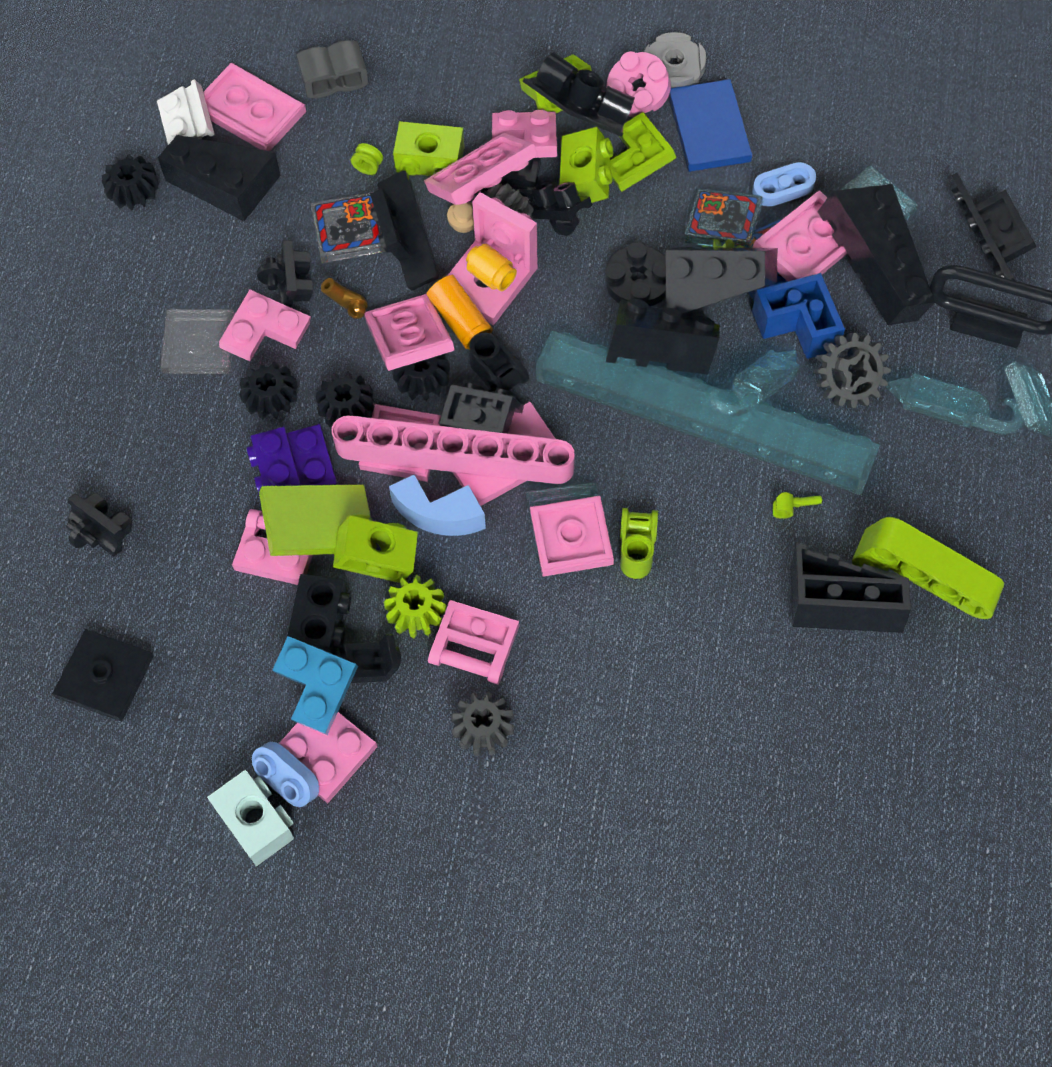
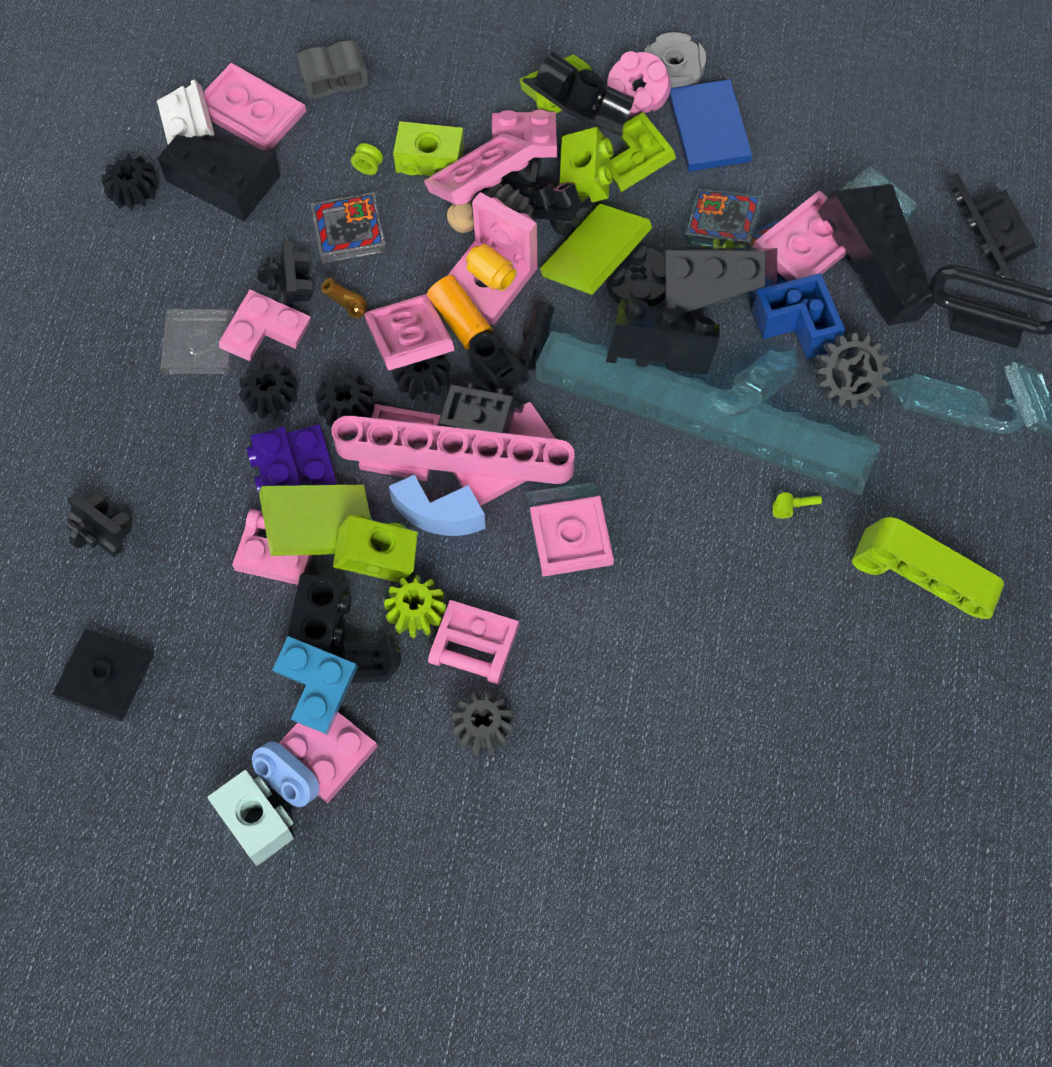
black bracket [371,171,439,291] -> none
lime piece [620,508,658,579] -> none
light blue plate [752,162,816,206] -> none
black wedge [791,542,911,633] -> none
none -> black pin [519,302,555,370]
none -> lime tile [540,204,652,295]

